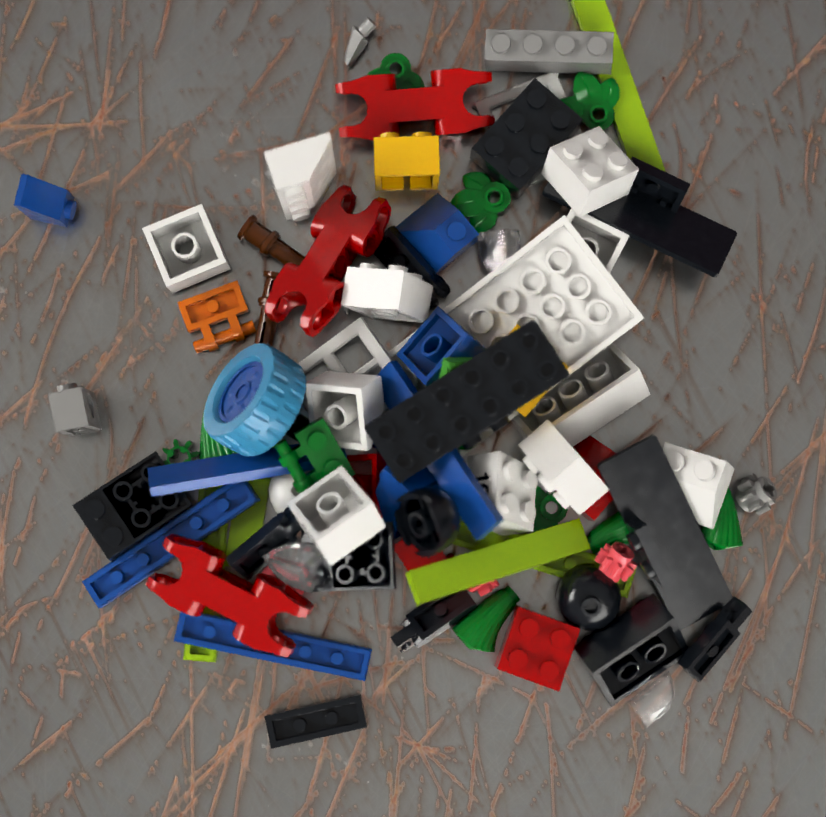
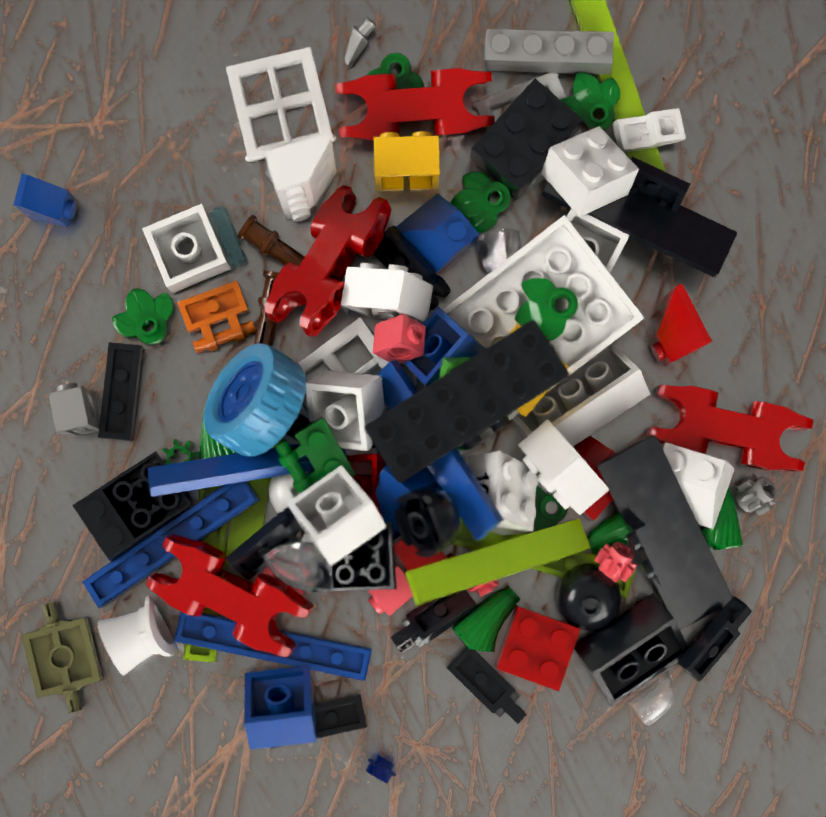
none -> olive plate [21,602,103,714]
none -> black plate [98,342,143,441]
none -> white hat [98,595,179,676]
none -> green plate [112,288,174,345]
none -> clear light blue axle [209,206,247,267]
none -> white window [226,47,336,162]
none -> blue slope [244,665,316,750]
none -> clear blue plate [365,755,396,784]
none -> coral brick [368,565,413,616]
none -> coral brick [373,314,426,364]
none -> black hinge [446,646,527,724]
none -> green plate [514,278,578,341]
none -> white slope [612,108,686,153]
none -> red piece [646,385,814,472]
none -> red slope [651,284,712,366]

